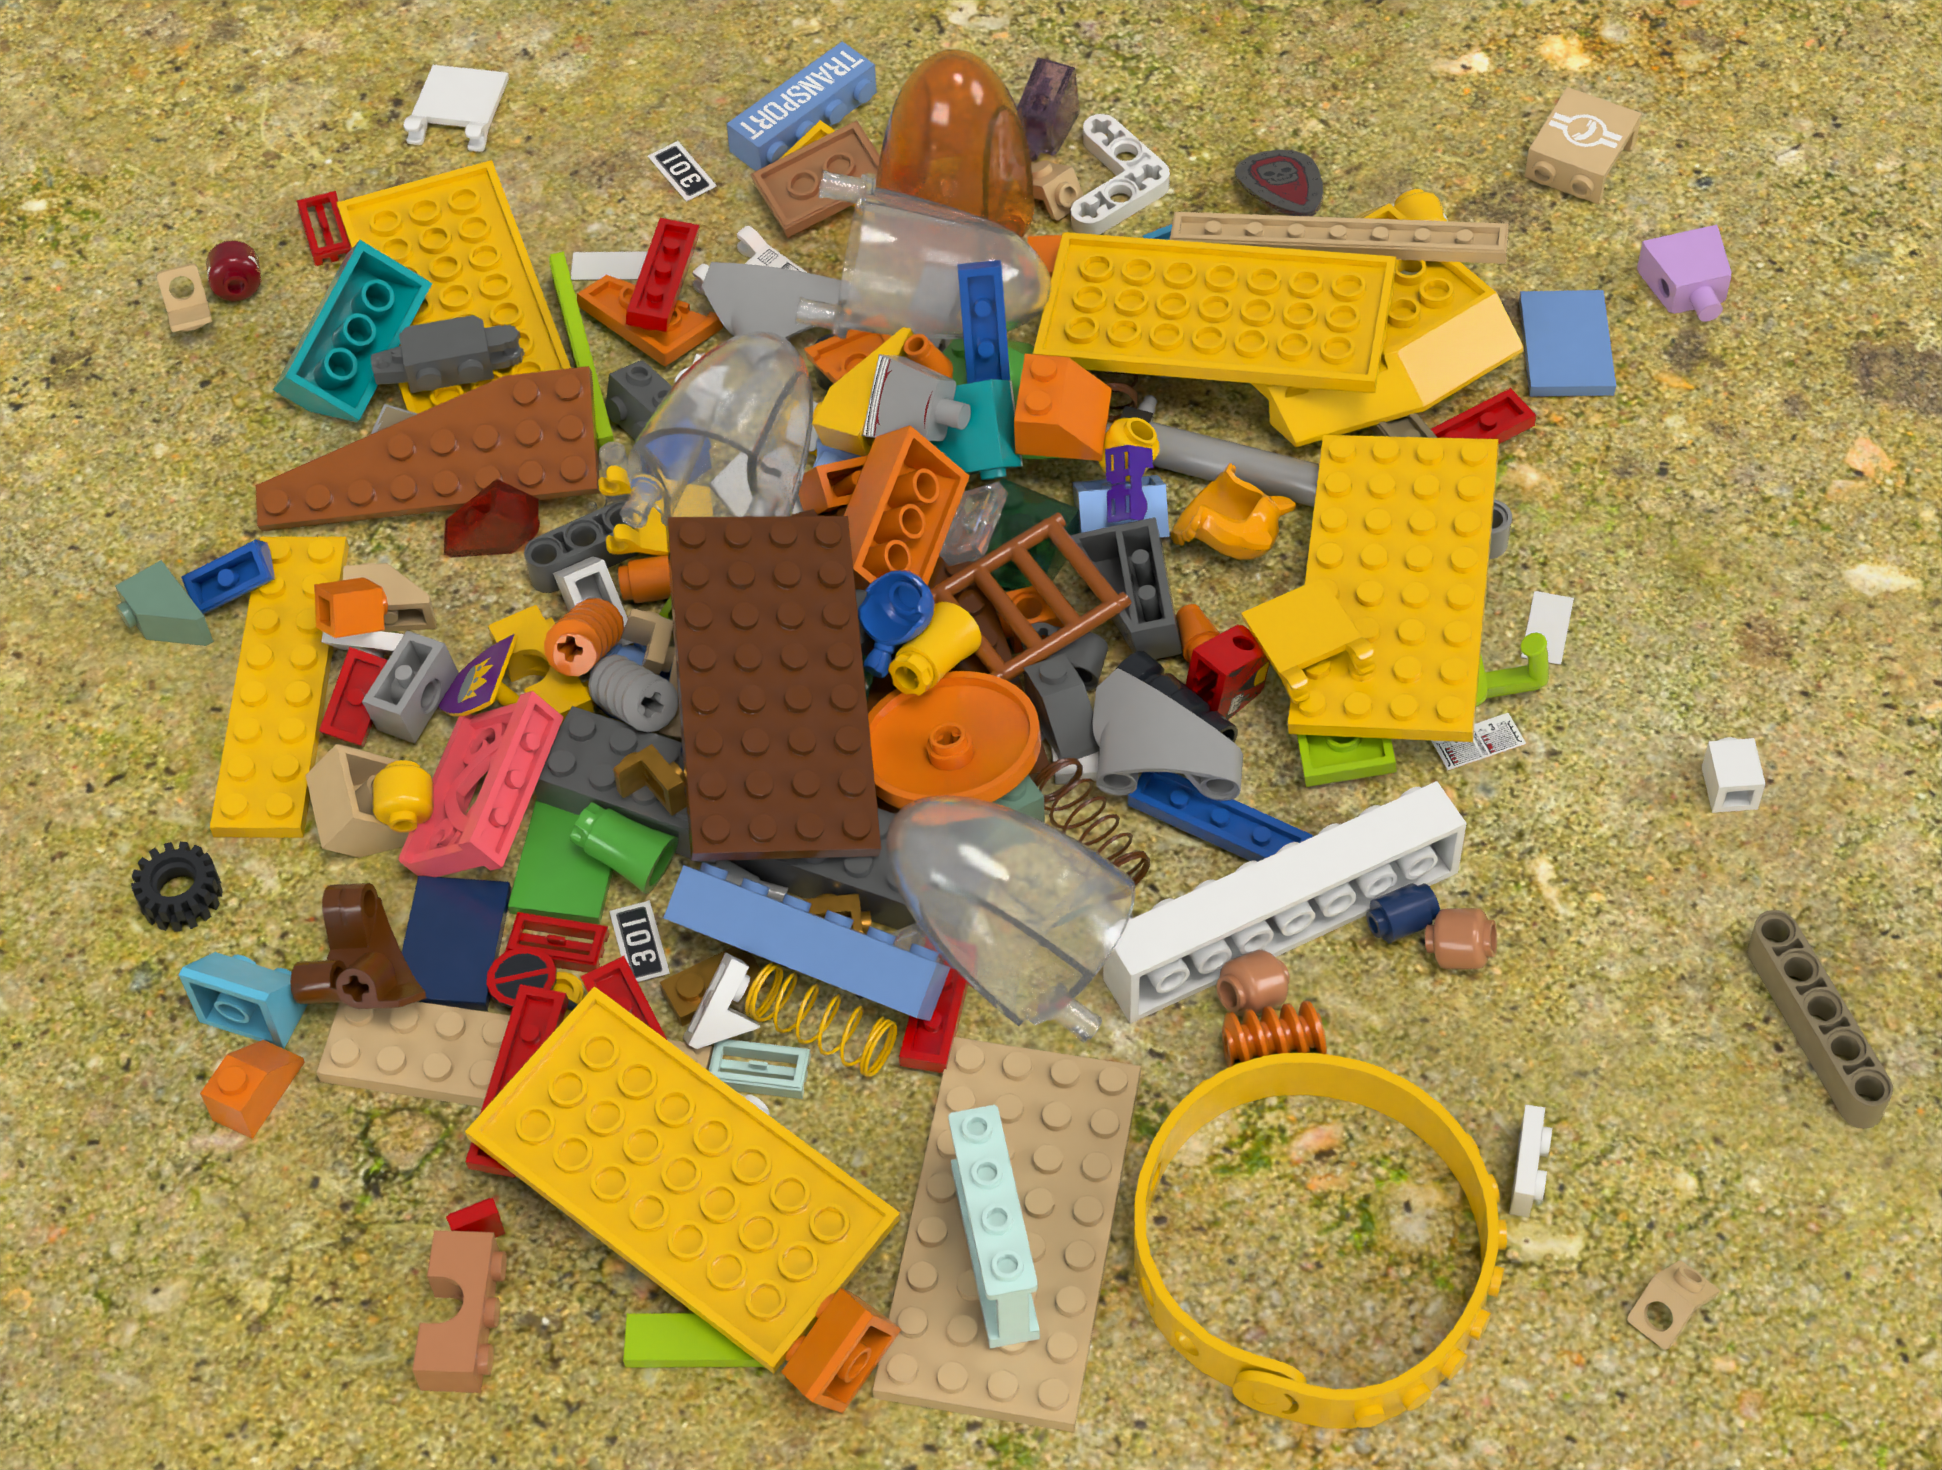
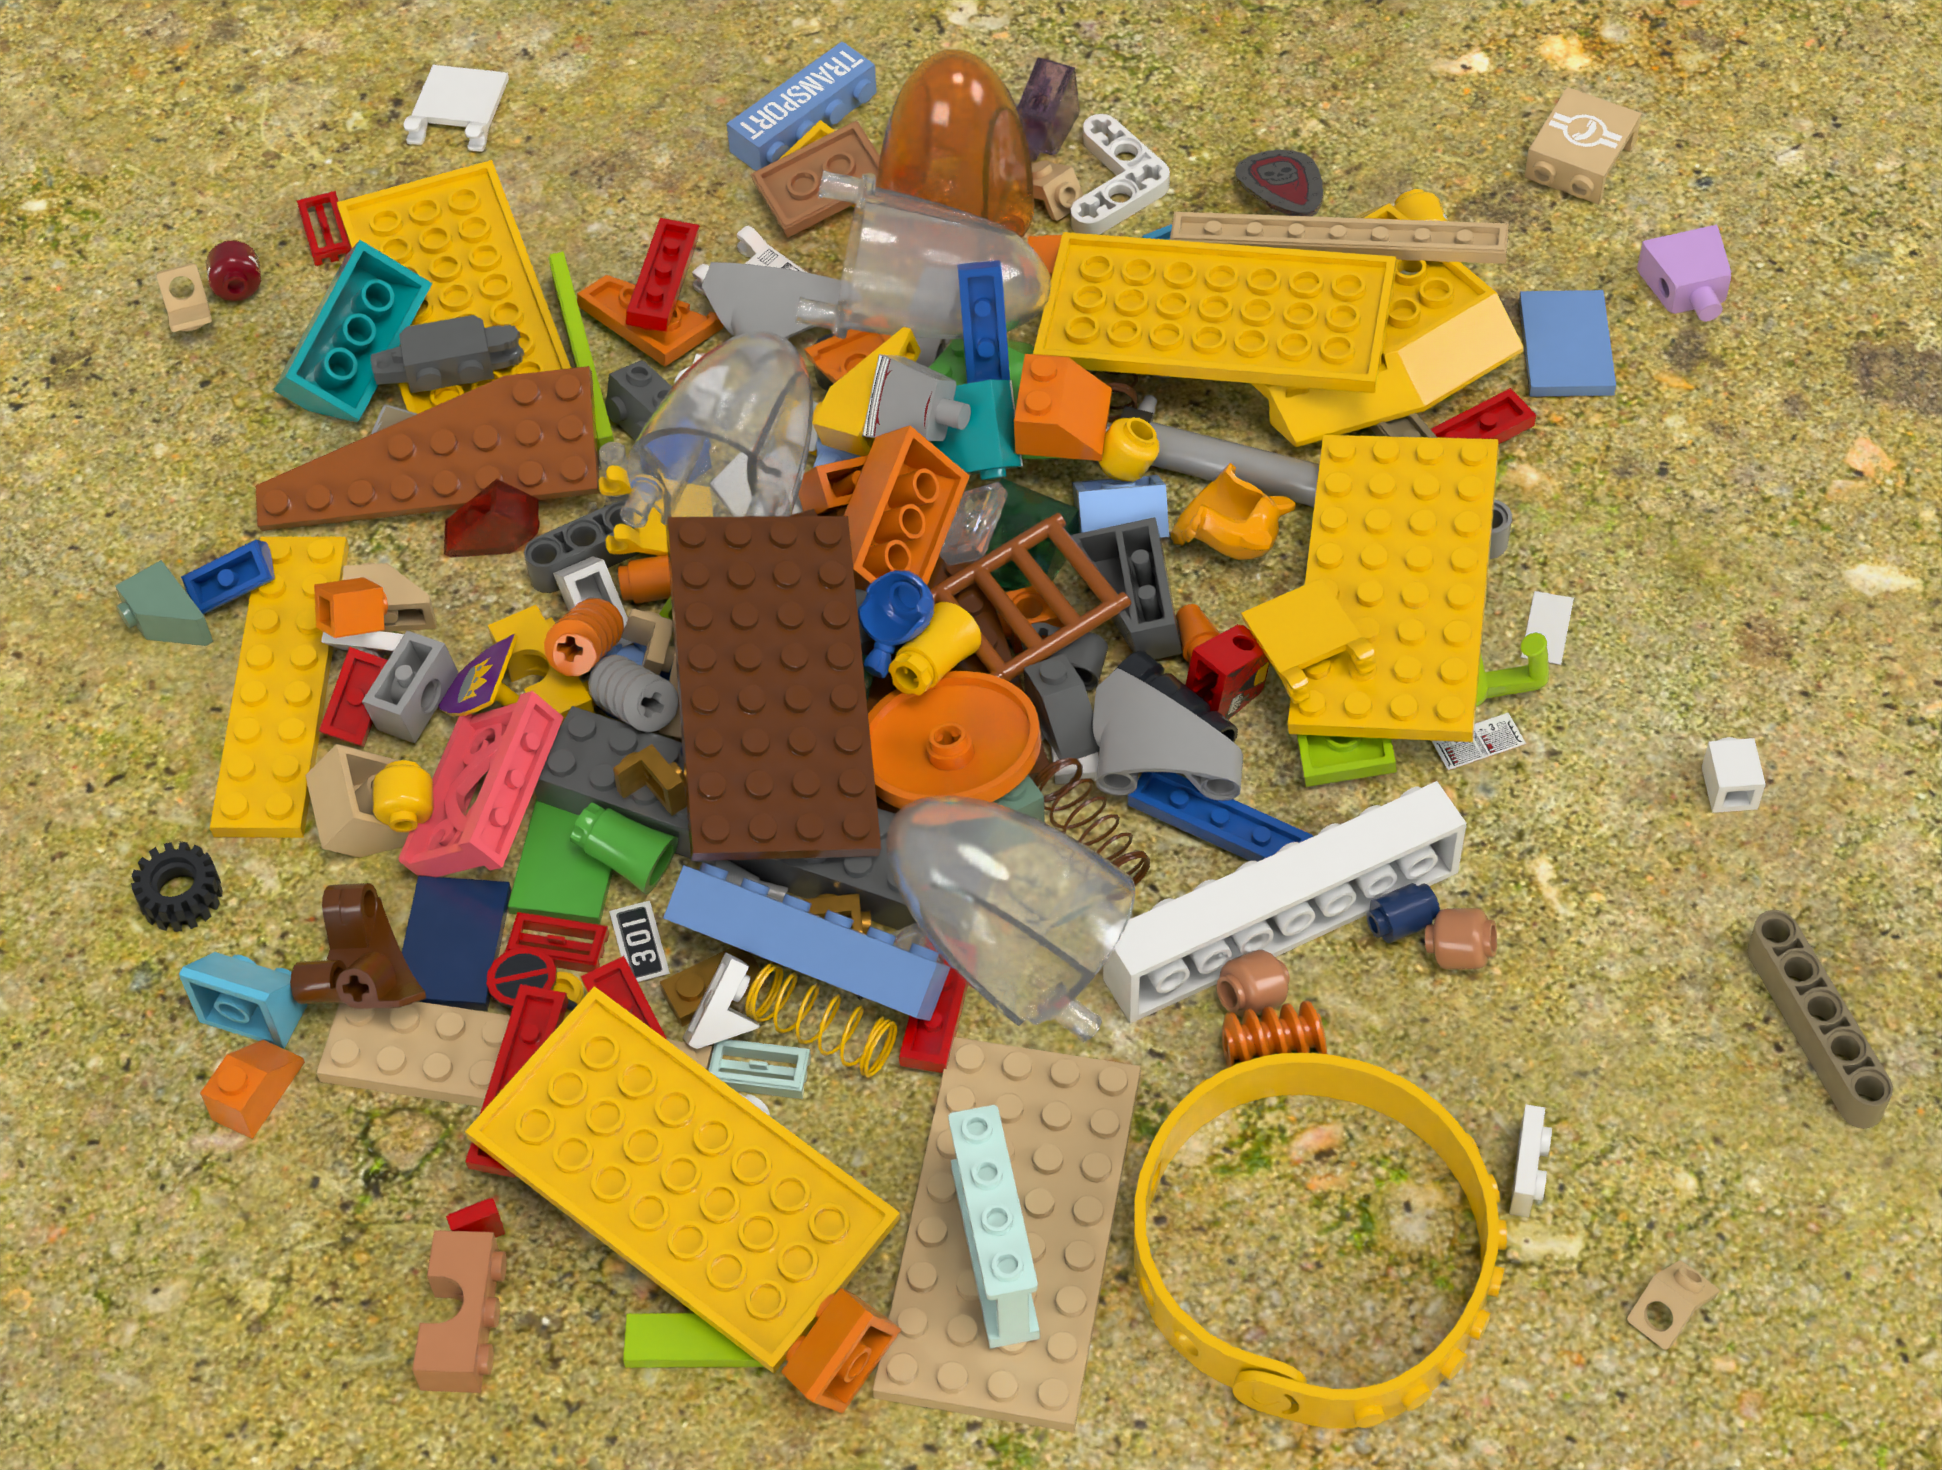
white sticker [571,252,647,280] -> none
sticker [648,141,717,202] -> none
orange cone [904,334,953,379] -> none
dark purple piece [1105,445,1153,523] -> none

